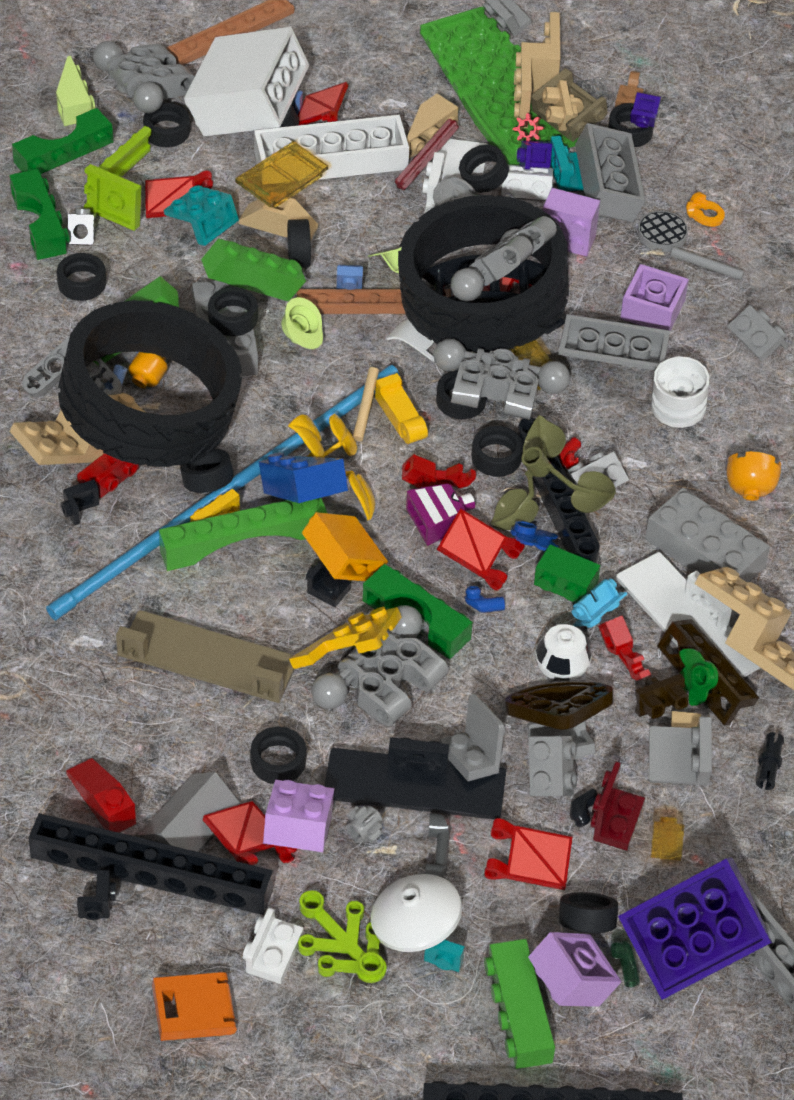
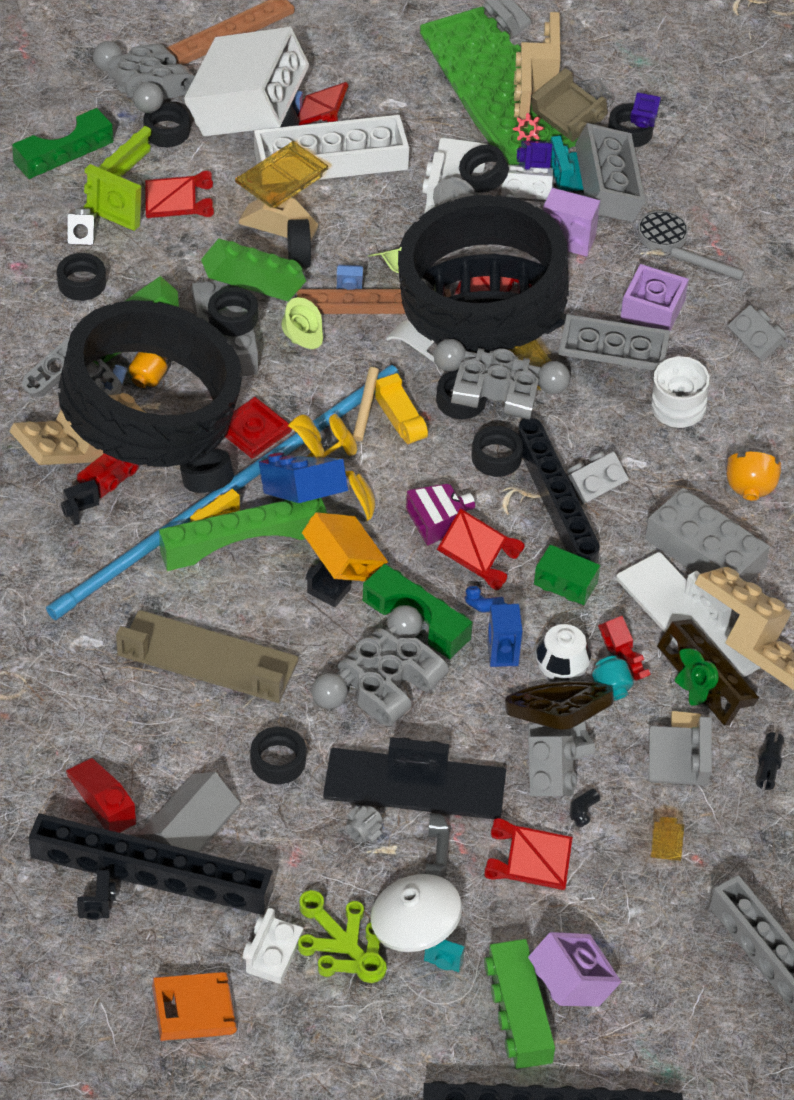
green arch [9,169,70,260] -> none
yellowish green slope [56,56,95,126] -> none
teal bracket [163,186,239,246] -> none
flag [202,801,297,865] -> none
lavender brick [263,780,335,852] -> none
yellow wing [289,607,402,669] -> none
axle [395,119,459,190] -> none
red piece [402,454,476,488] -> none
tan slope [407,93,458,159] -> none
light grey bracket [439,694,505,781] -> none
light grey connector [450,216,557,302] -> none
olive plant [490,415,616,530] -> none
blue plate [510,521,559,551] -> none
tan hips [542,80,584,131] -> none
red arm [557,437,581,470] -> none
black tyre [559,892,618,933] -> none
medium azure hinge [571,578,627,628] -> none
dark red bracket [590,761,645,851] -> none
clear green arm [610,941,640,988] -> none
medium nougat plate [615,71,644,107] -> none
dark purple slope [618,857,772,1000] -> none
dark brown hips [635,674,688,719] -> none
light orange piece [686,192,725,227] -> none
none -> red tile [225,397,292,459]
none -> blue brick [487,603,522,667]
none -> teal head [592,656,634,701]

